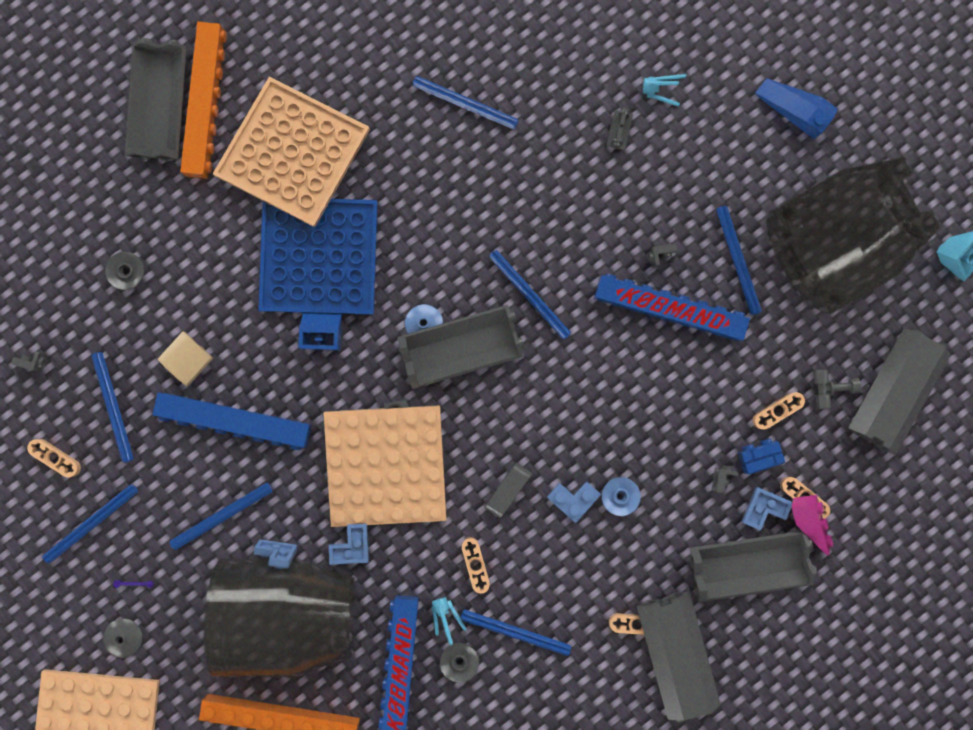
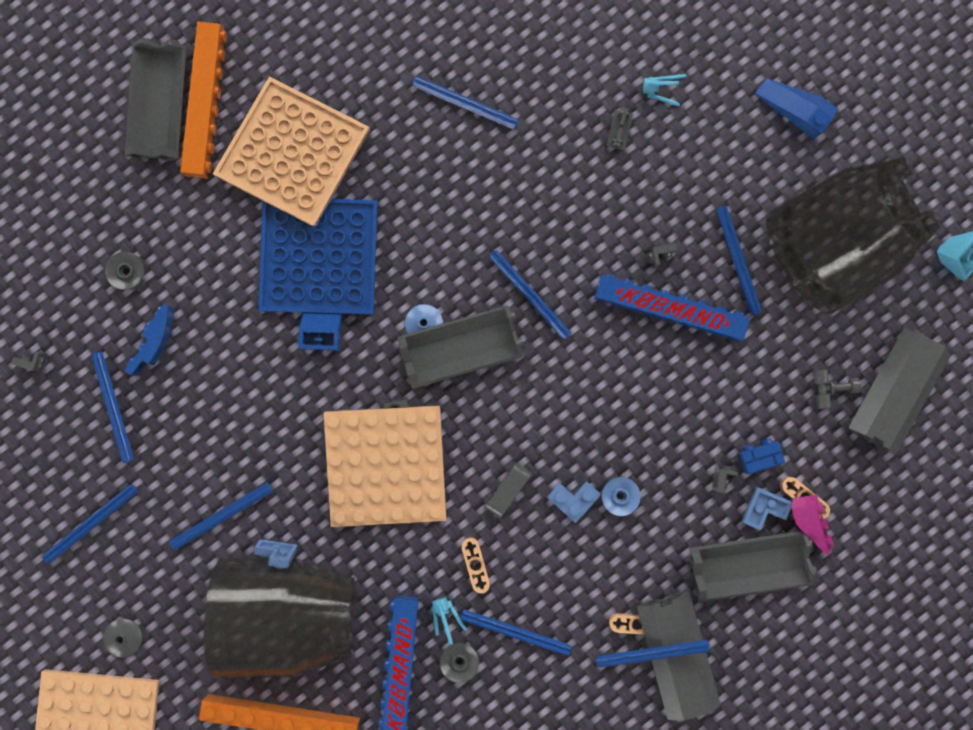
light nougat beam [27,439,81,477] -> none
dark purple hinge [113,580,154,588] -> none
blue brick [153,393,312,450] -> none
tan slope [157,331,213,387] -> none
medium blue plate [329,523,369,564] -> none
light nougat beam [753,392,805,430] -> none
none -> blue slope [125,304,173,376]
none -> blue axle [596,640,710,668]

